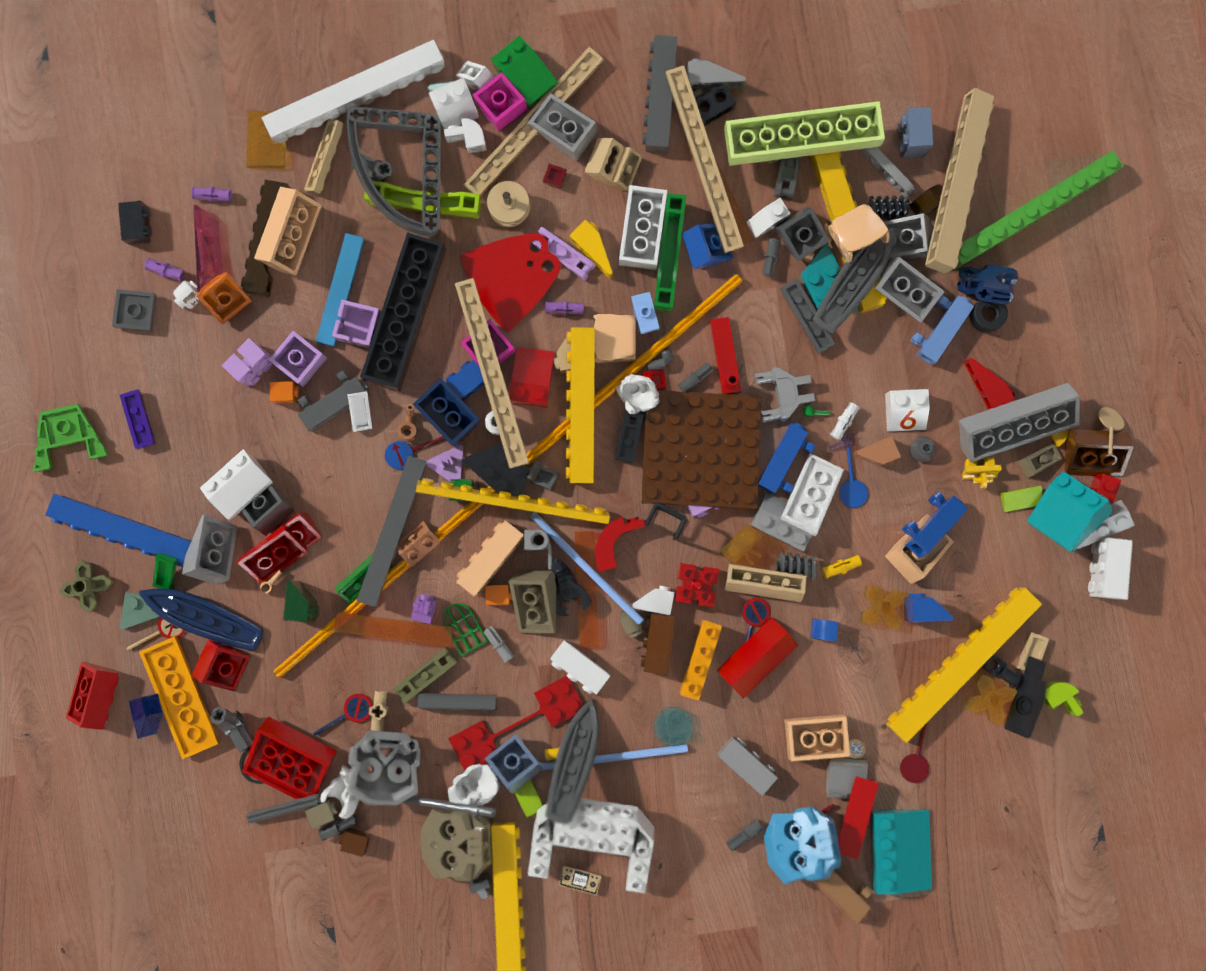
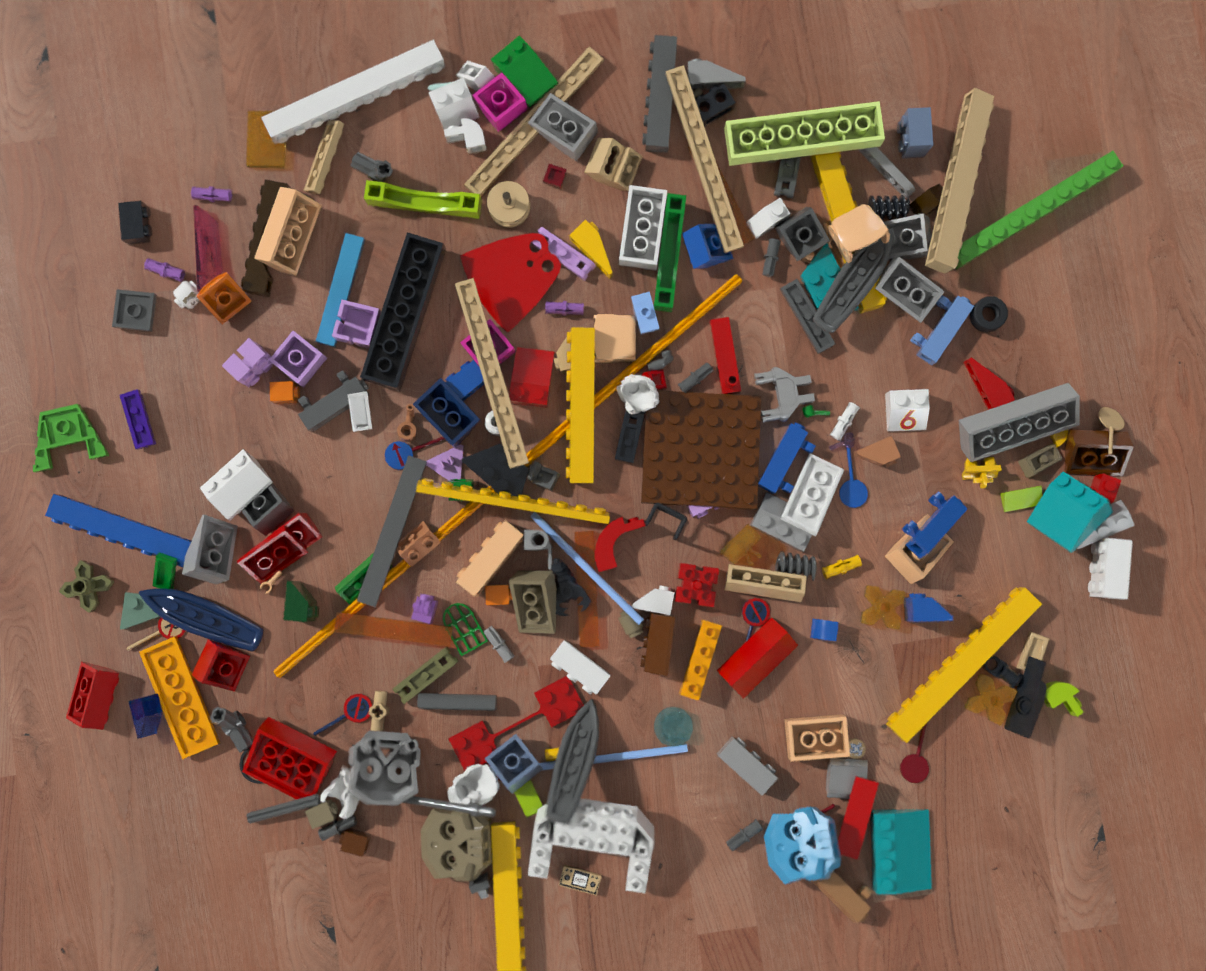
dark grey beam [347,107,441,237] -> none
dark grey cone [910,436,936,462] -> none
dark blue piece [957,265,1019,304] -> none

